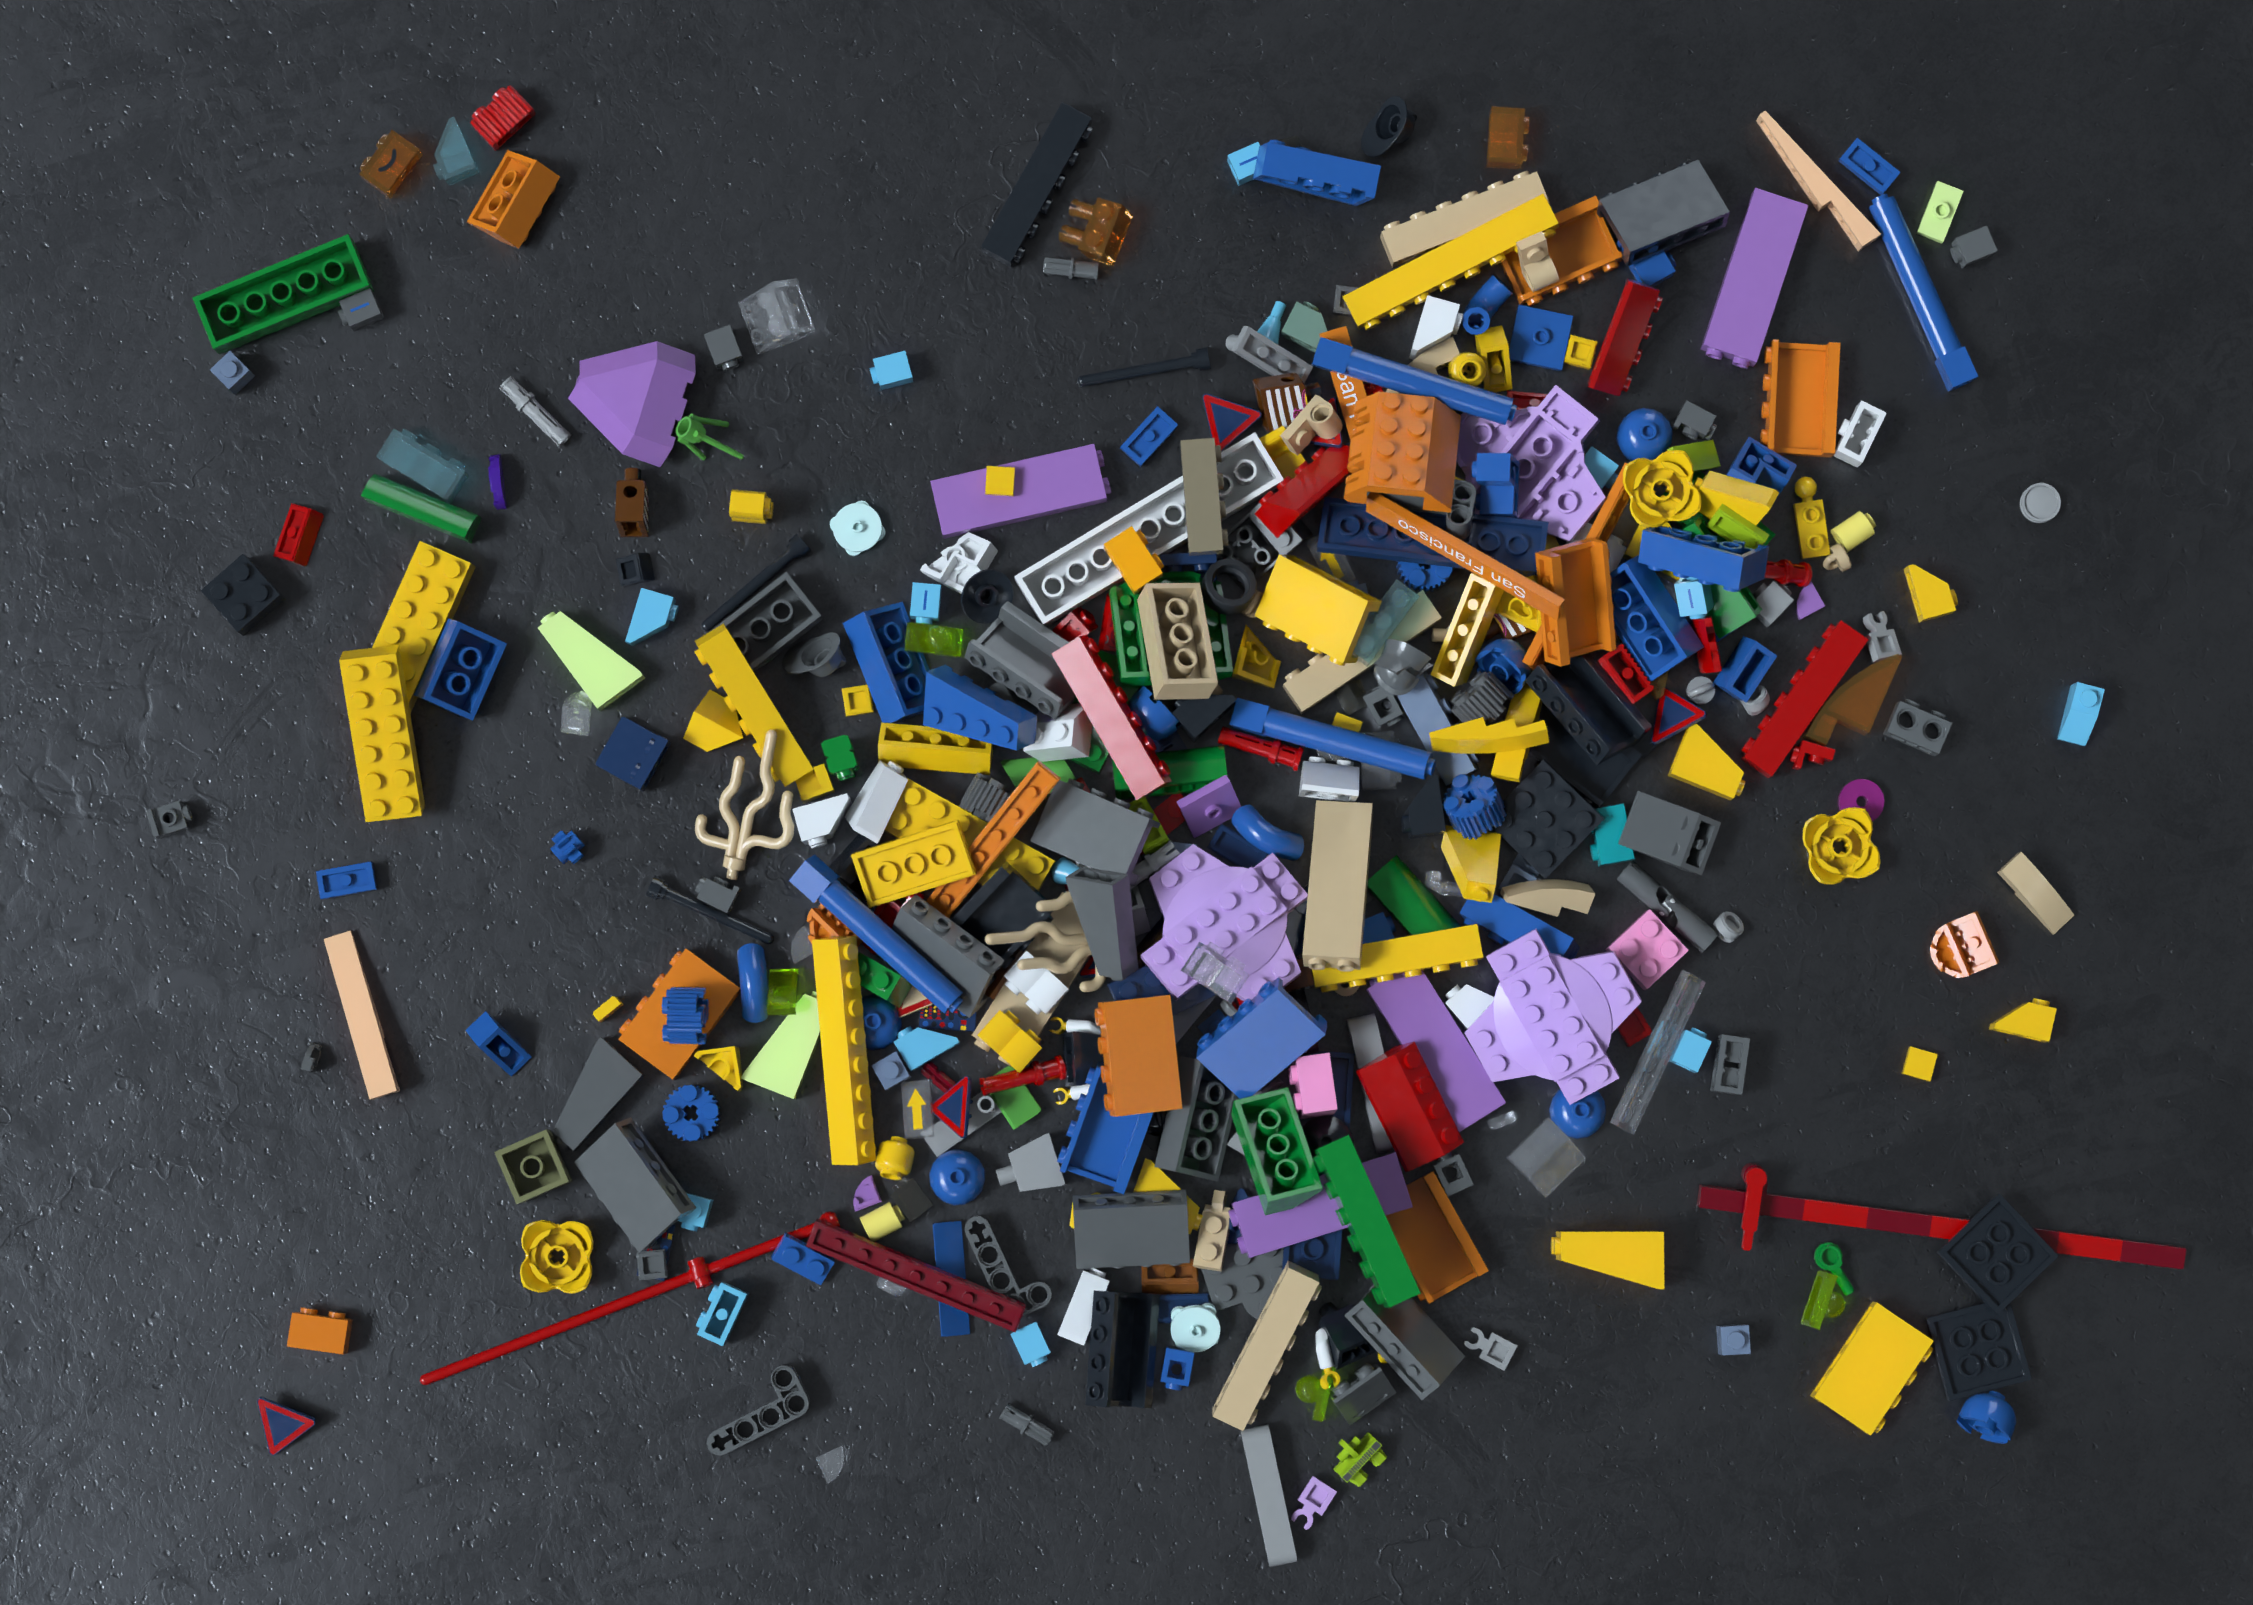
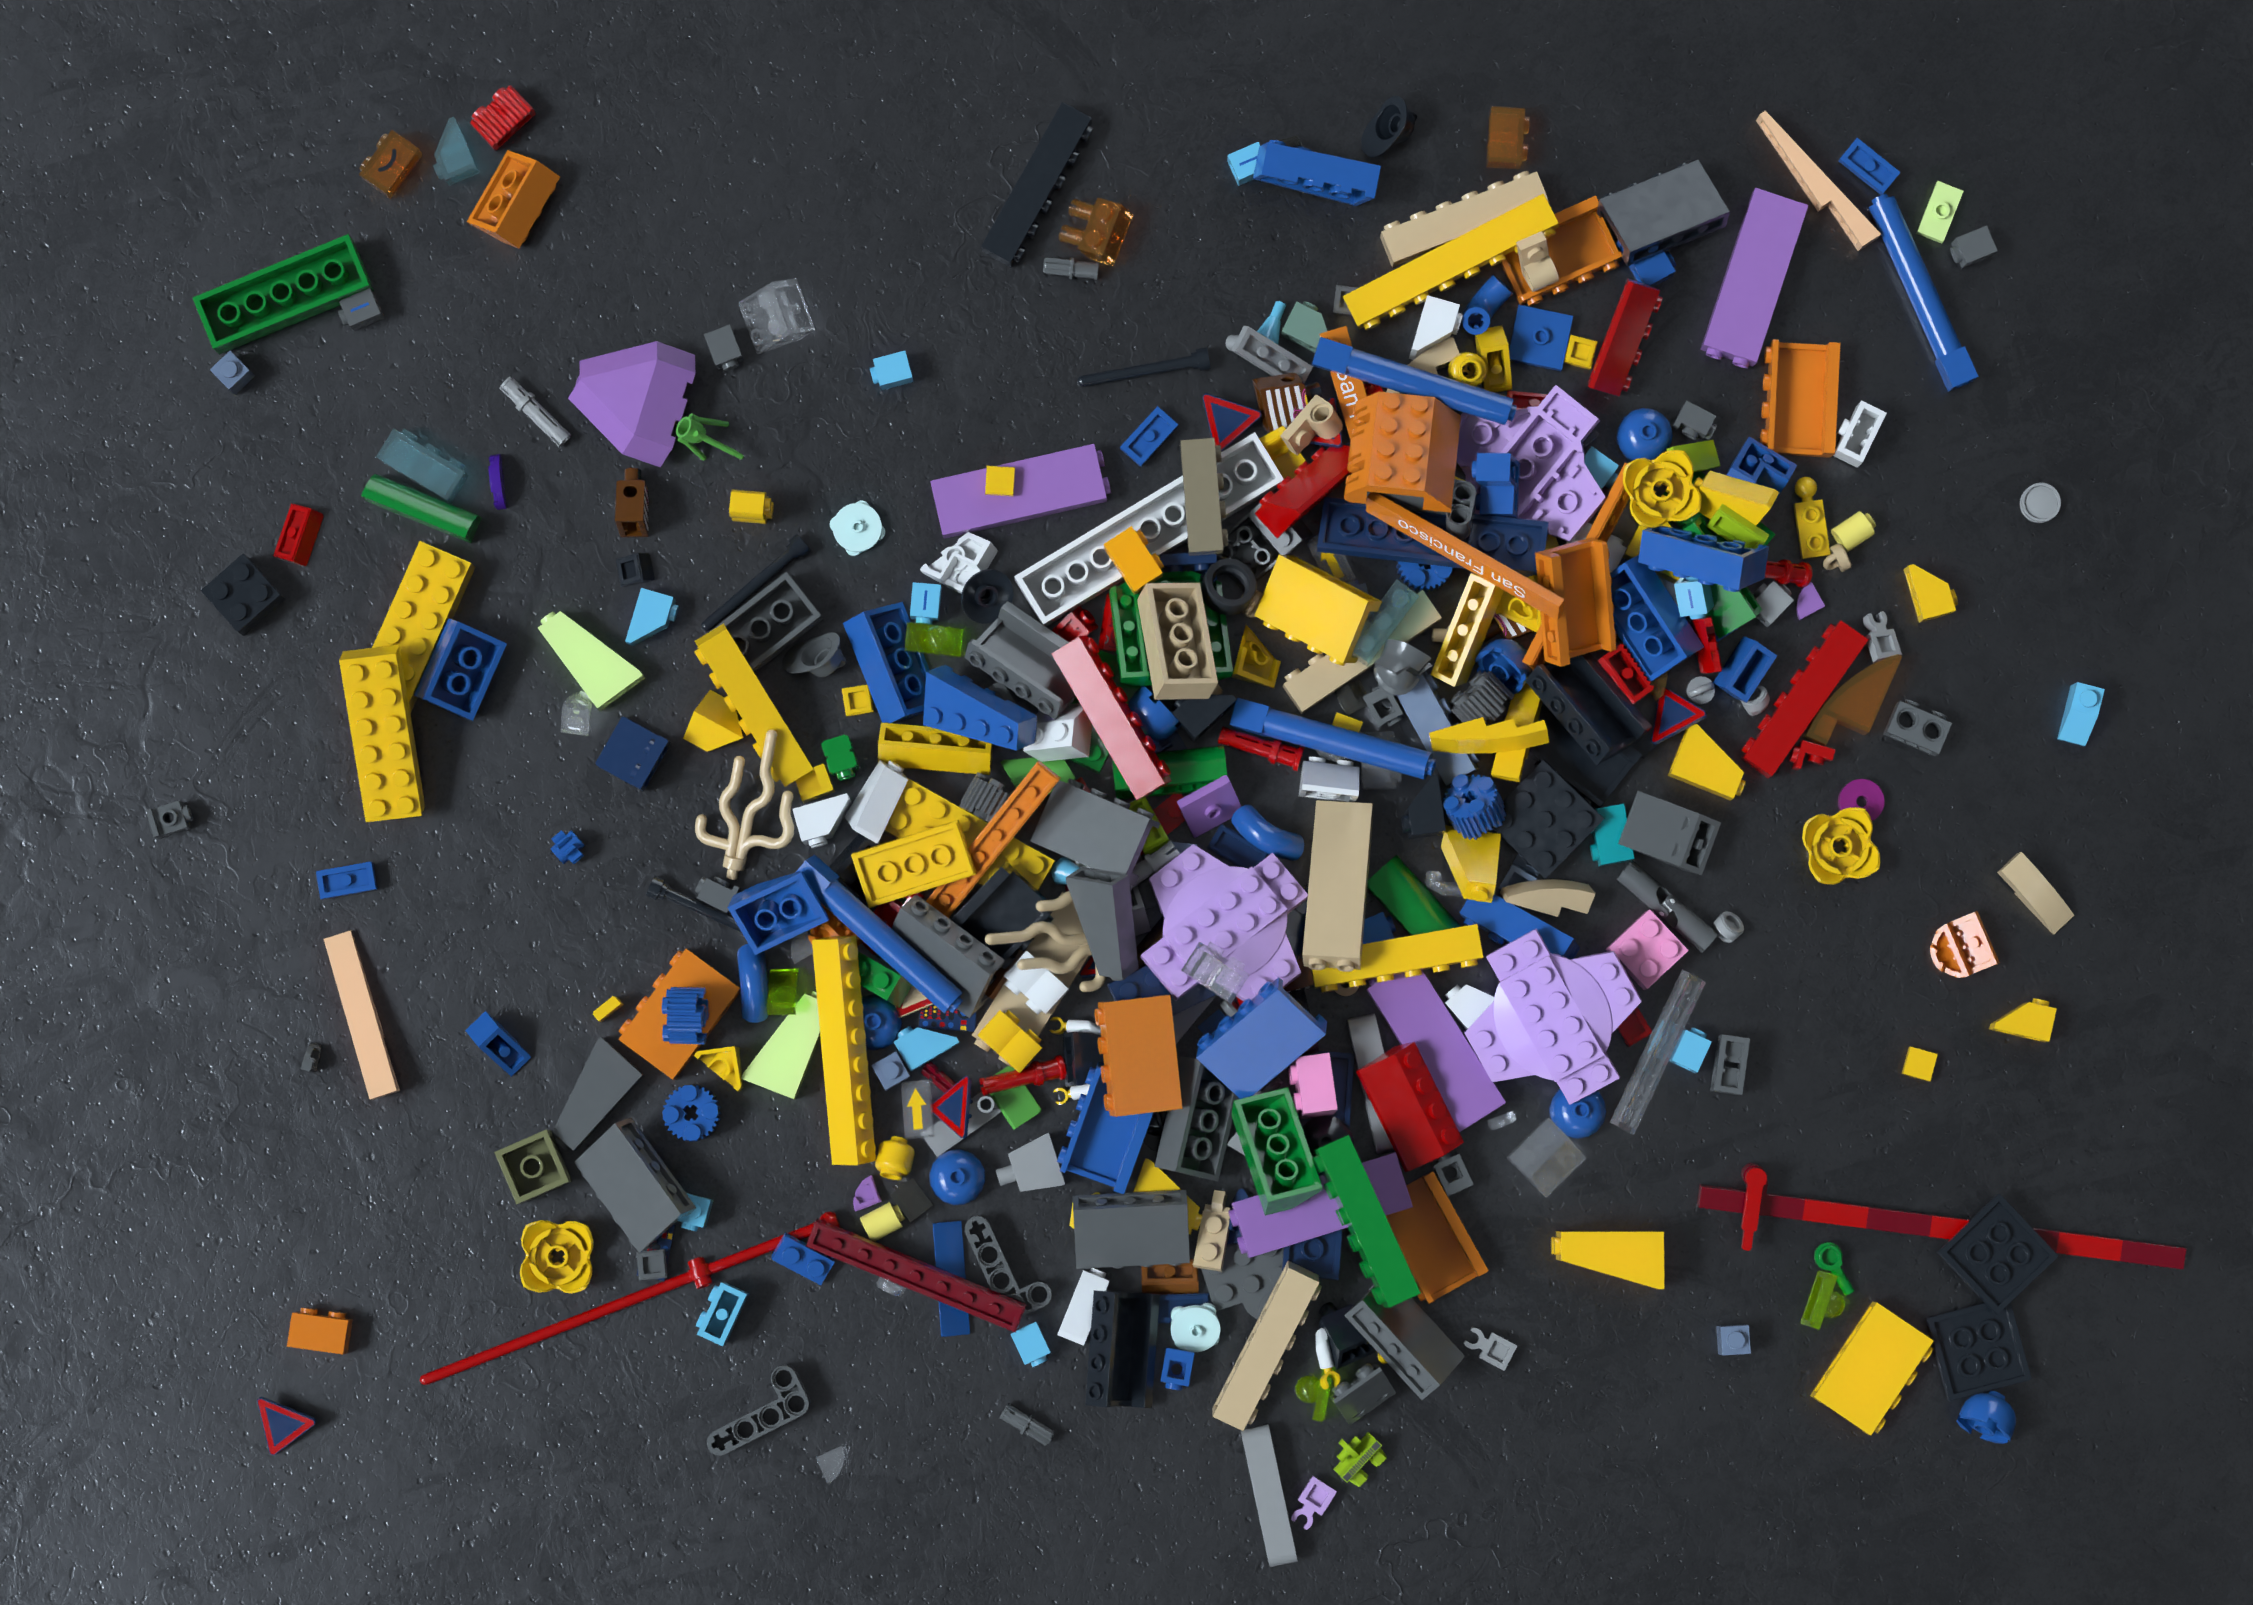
none -> blue slope [727,871,829,955]

